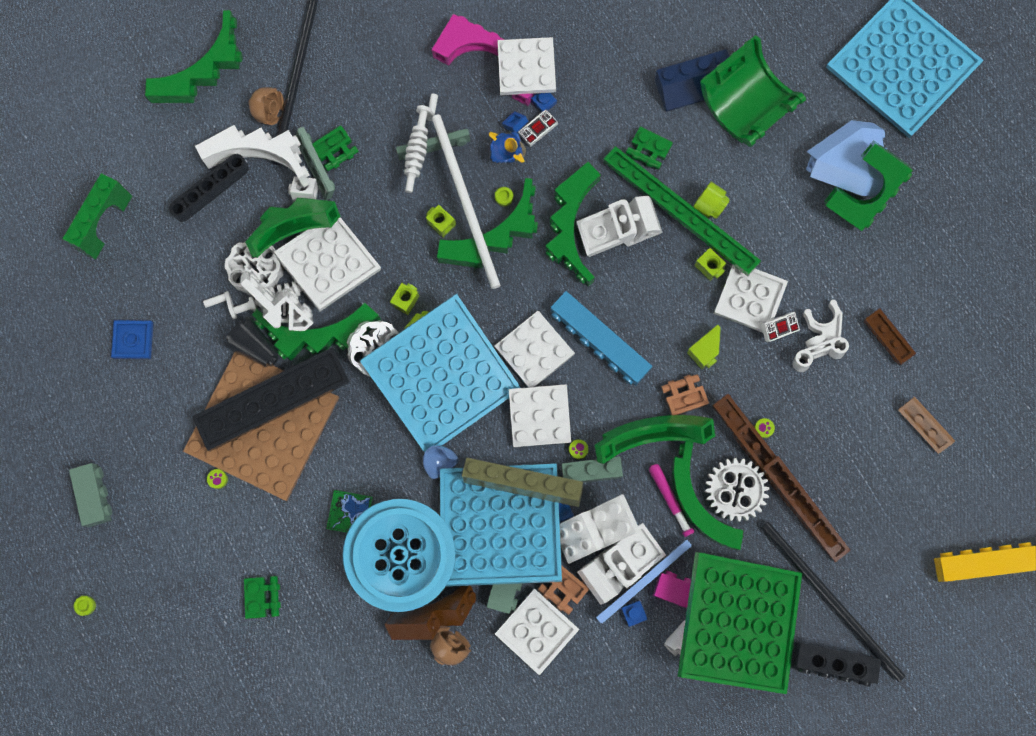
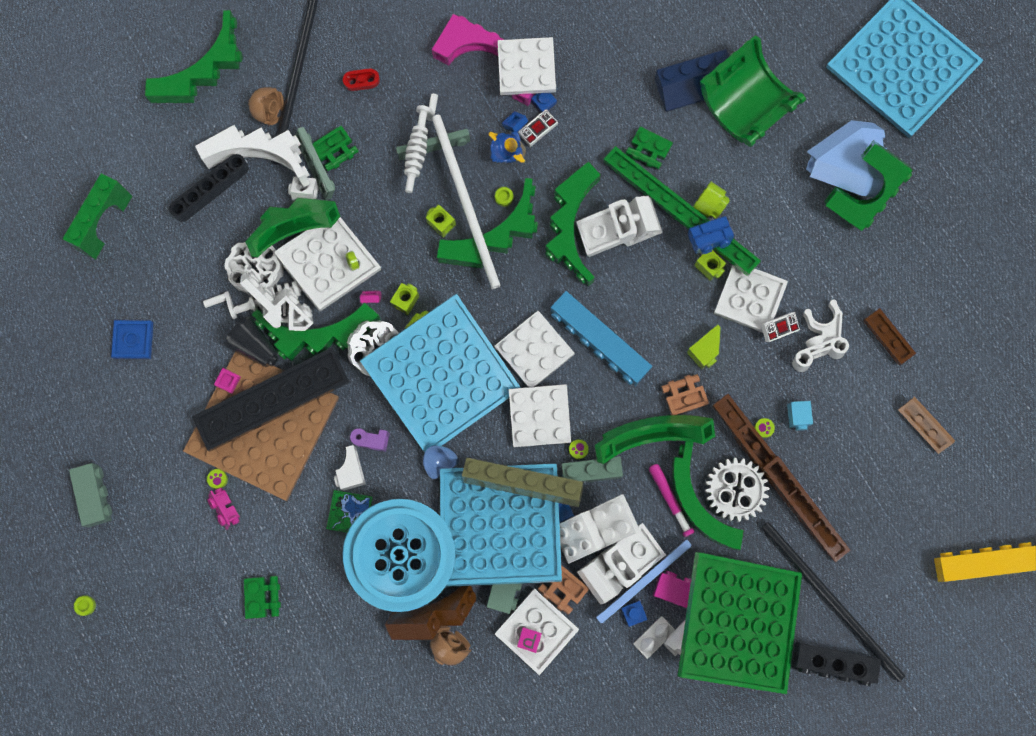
none -> dark pink hinge [207,488,240,530]
none -> dark pink tile [214,368,241,394]
none -> white arch [334,445,366,491]
none -> red plate [343,68,380,91]
none -> lime tile [345,251,359,271]
none -> medium lavender leg [350,429,390,452]
none -> dark pink tile [360,291,382,303]
none -> dark pink tile [517,627,542,653]
none -> white tile [633,616,675,659]
none -> blue brick [688,216,734,254]
none -> medium azure brick [787,401,813,431]

